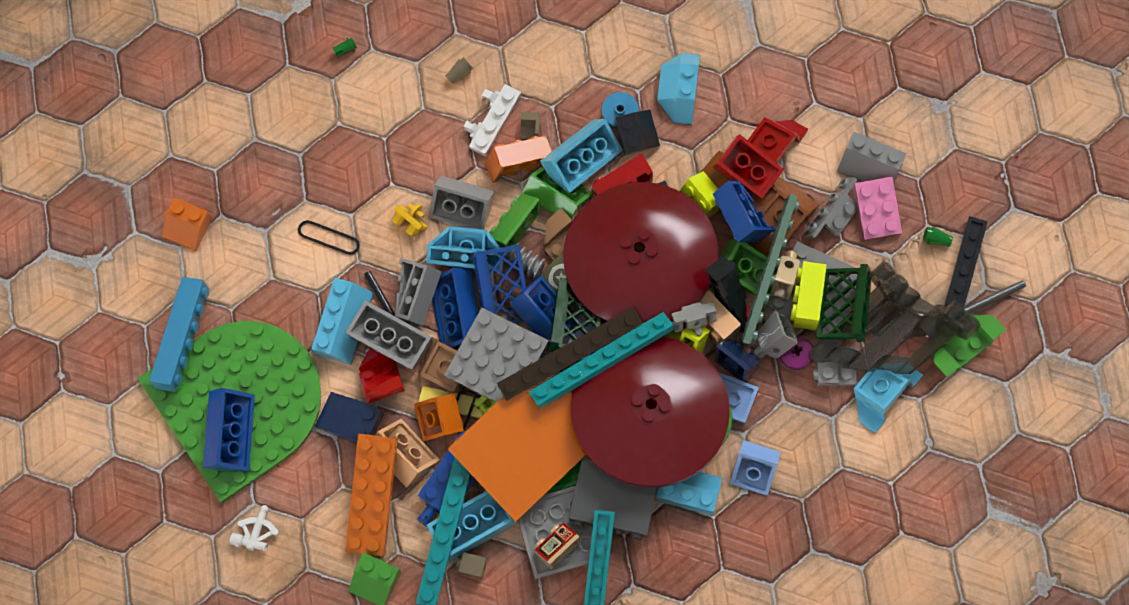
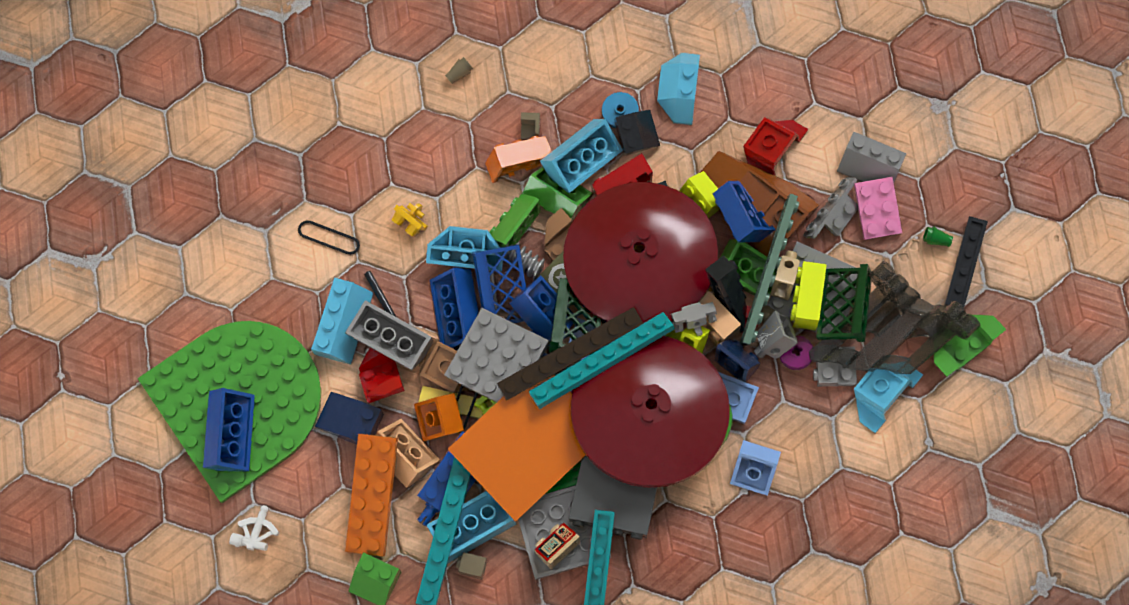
dark azure brick [149,277,209,392] -> none
orange slope [162,198,212,251] -> none
green pin [332,38,357,58] -> none
light grey wedge [395,258,441,326] -> none
light grey slope [429,176,495,230] -> none
white hinge [464,84,521,157] -> none
medium azure slope [656,472,722,516] -> none
red slope [713,134,784,199] -> none
dark grey bar [957,280,1026,318] -> none

